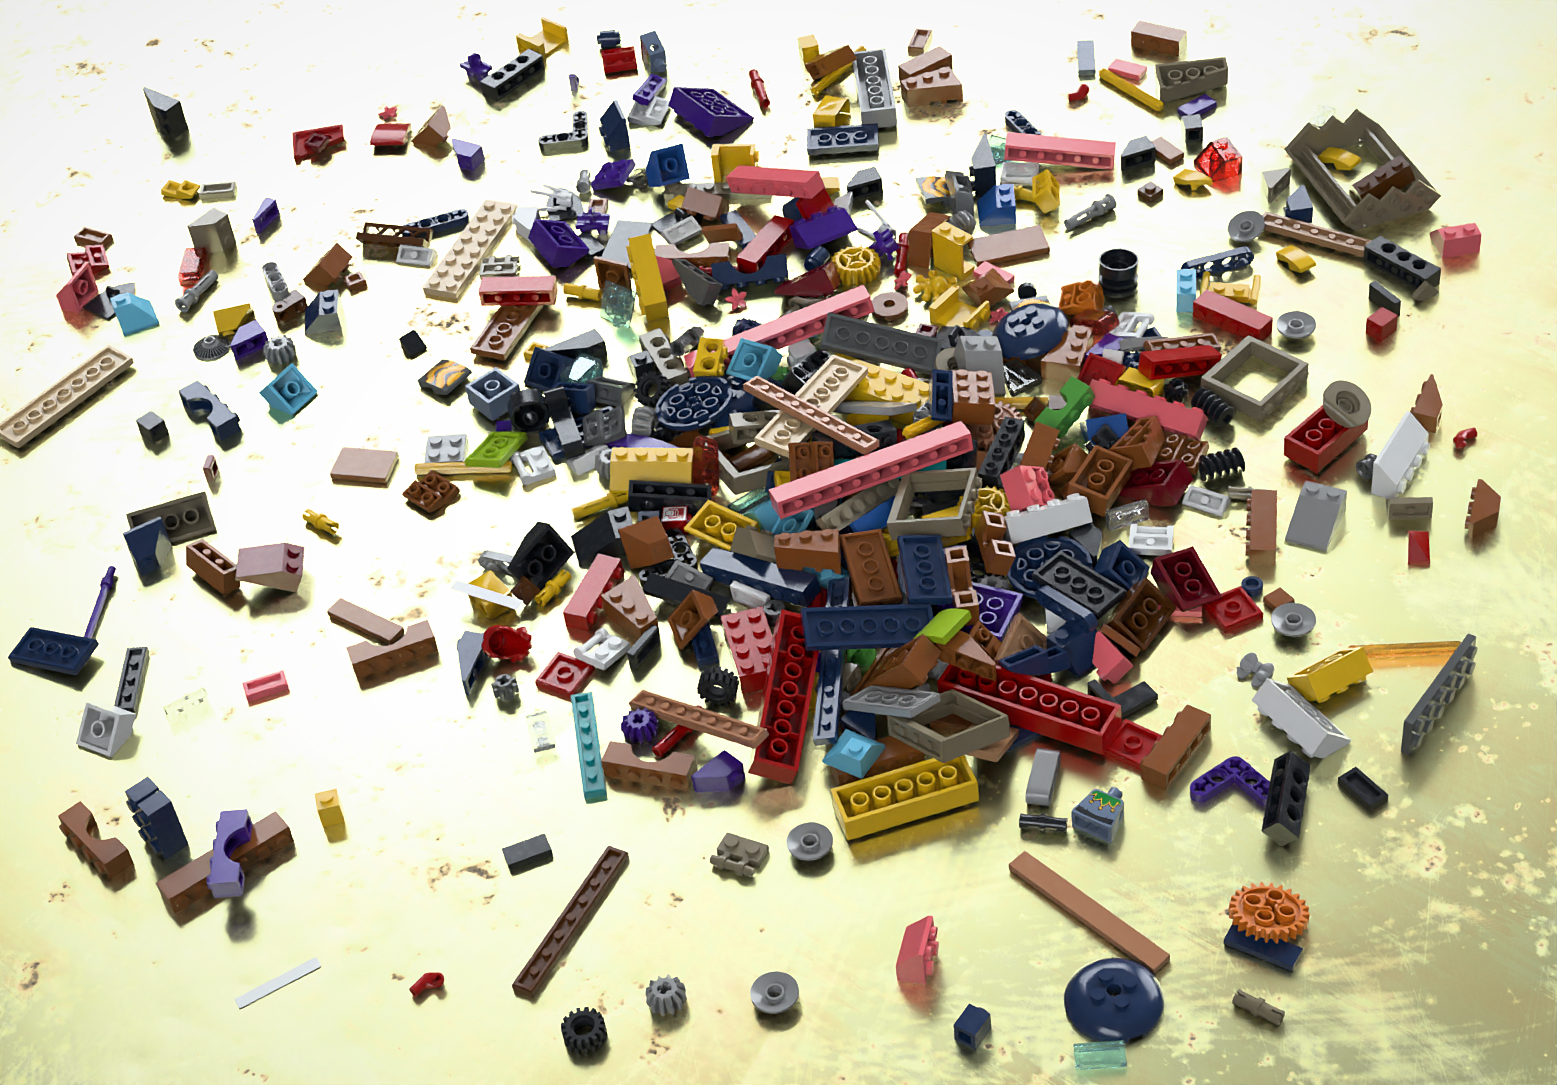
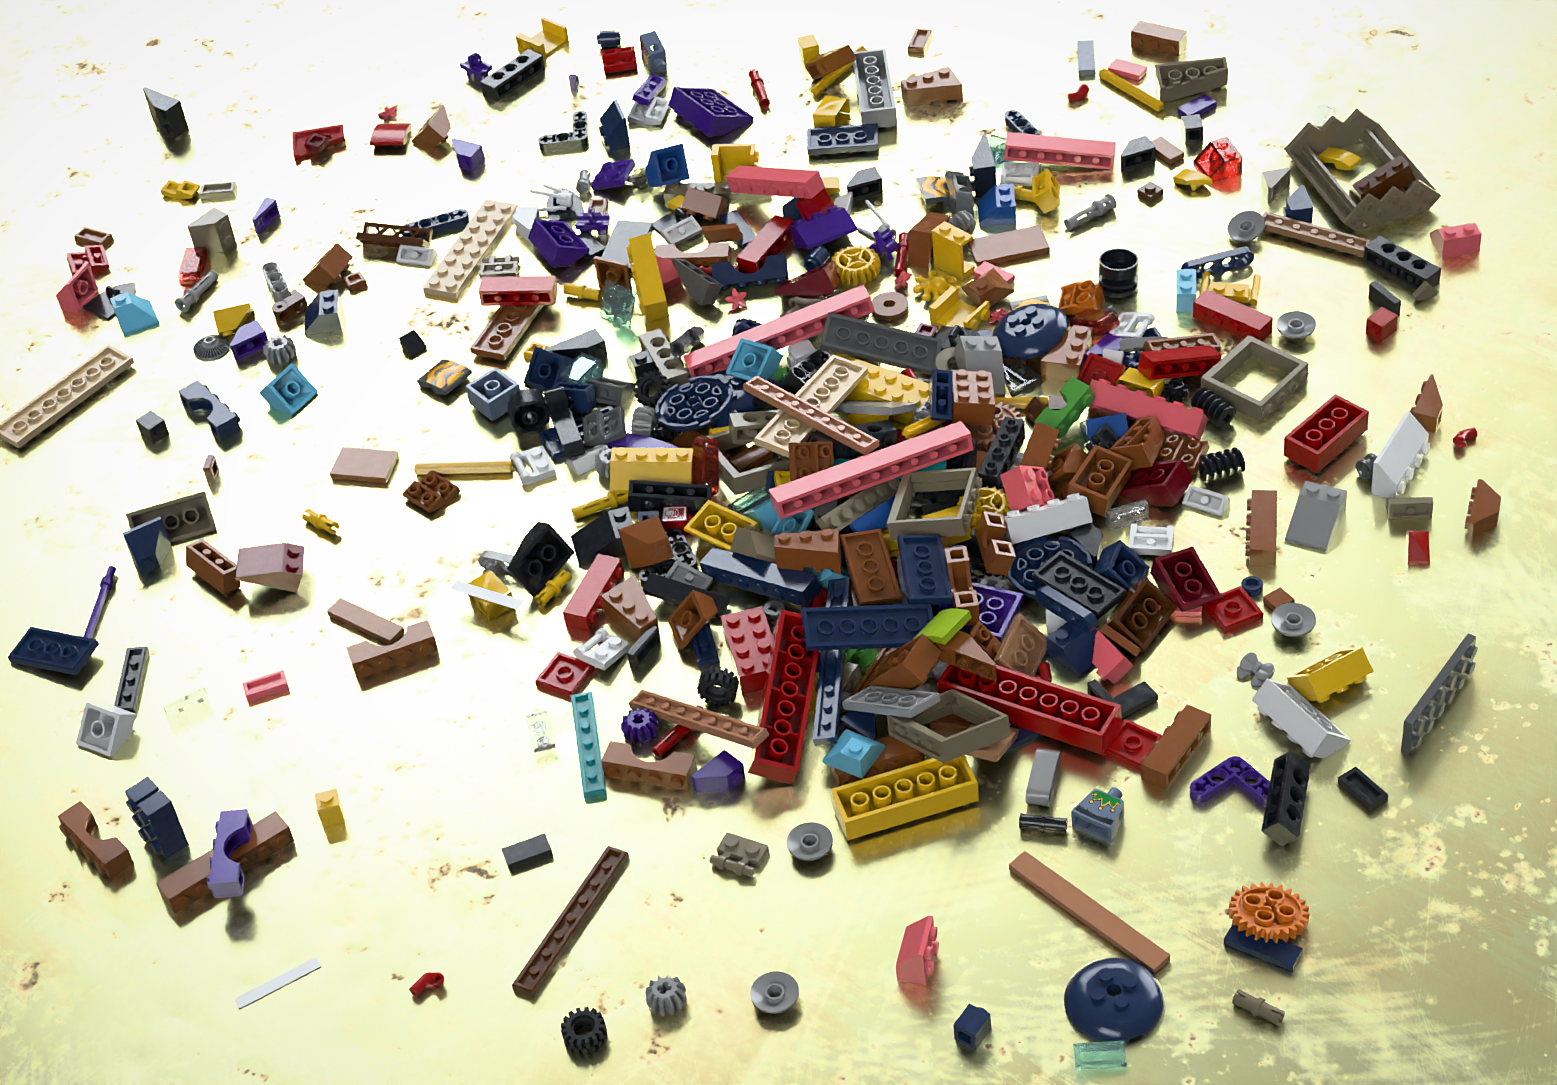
plate [424,433,468,463] -> none
slope [456,631,488,696] -> none
lime tile [464,431,528,468] -> none
red hair [481,625,532,663] -> none
dark grey gear [491,674,519,701] -> none
dark purple sticker [496,420,512,432] -> none
reddish brown plate [510,576,540,606] -> none
yellow brick [693,337,728,377] -> none
white tile [730,581,771,610] -> none
brick [898,46,953,81] -> none
dark blue slope [998,645,1071,675] -> none
black tile [1017,282,1037,300] -> none
dark tan pin [1228,486,1272,500] -> none
yellow slope [1275,245,1317,273] -> none
dark tan hat [1323,380,1372,428] -> none
clear orange axle [1348,641,1461,658] -> none

